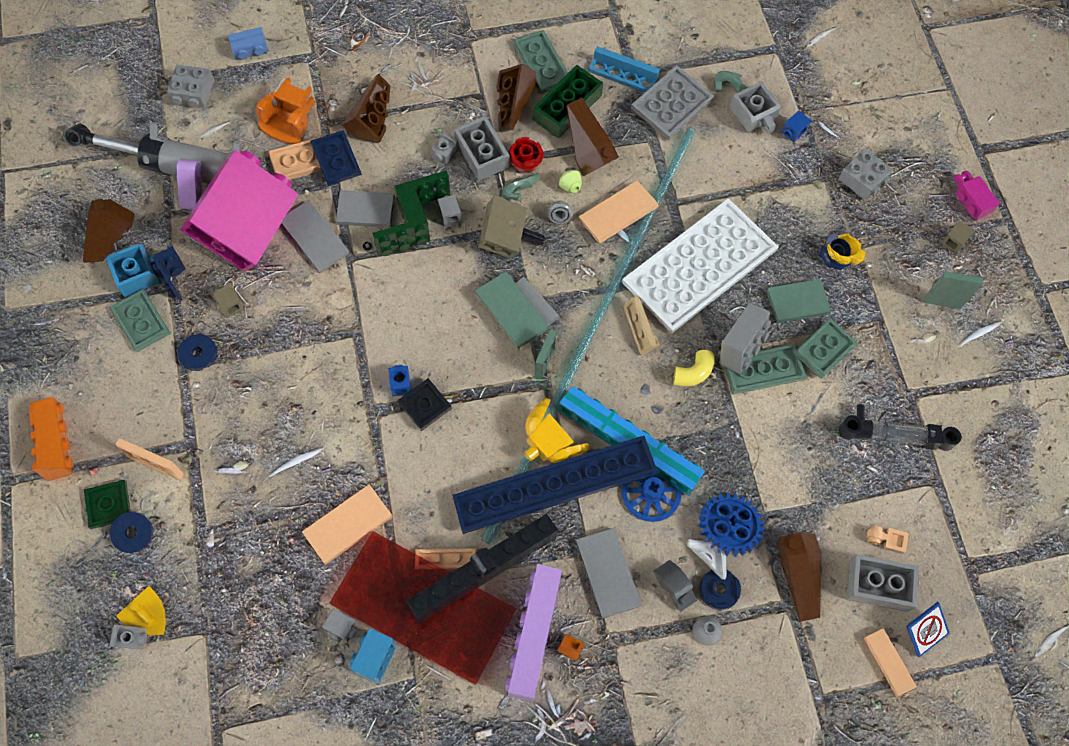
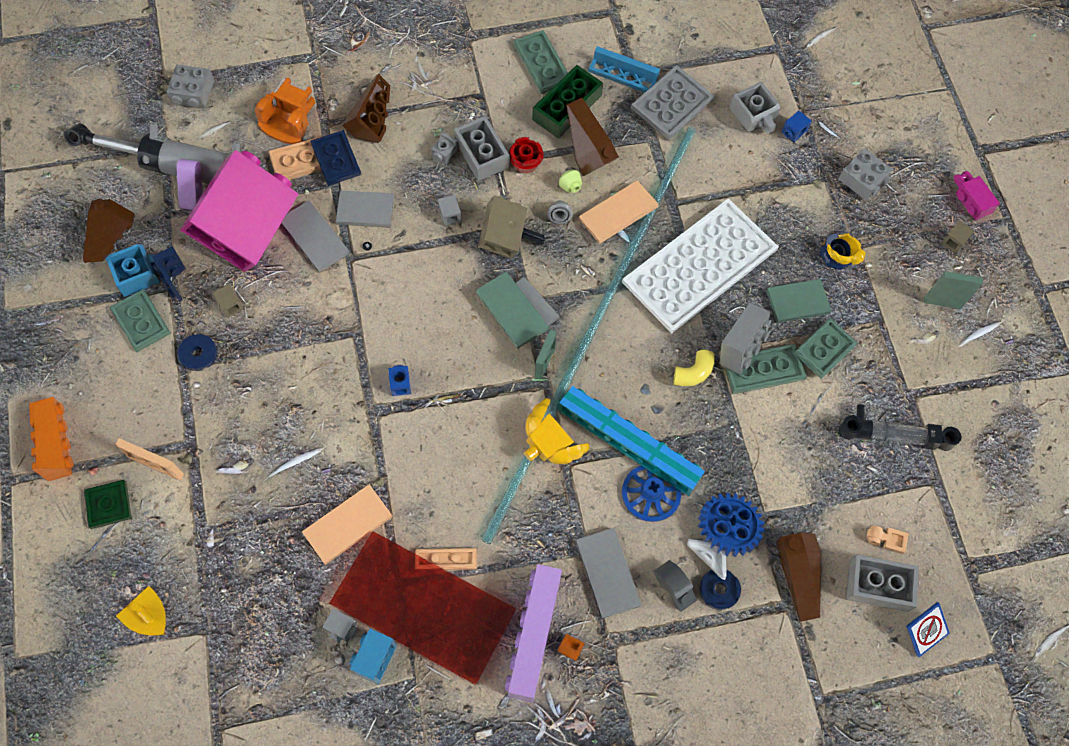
dark blue tile [110,512,154,553] -> none
light grey brick [110,624,148,650] -> none
medium blue brick [228,27,269,60] -> none
dark green bracket [372,170,451,257] -> none
black plate [397,378,452,431] -> none
black hinge [406,514,558,626] -> none
dark blue plate [452,436,658,534] -> none
reddish brown wedge [496,64,537,133] -> none
sand green piece [502,173,540,201] -> none
tan hinge [623,297,660,355] -> none
light grey brick [693,616,722,646] -> none
sand green piece [714,71,748,93] -> none
light nougat tile [864,628,917,697] -> none

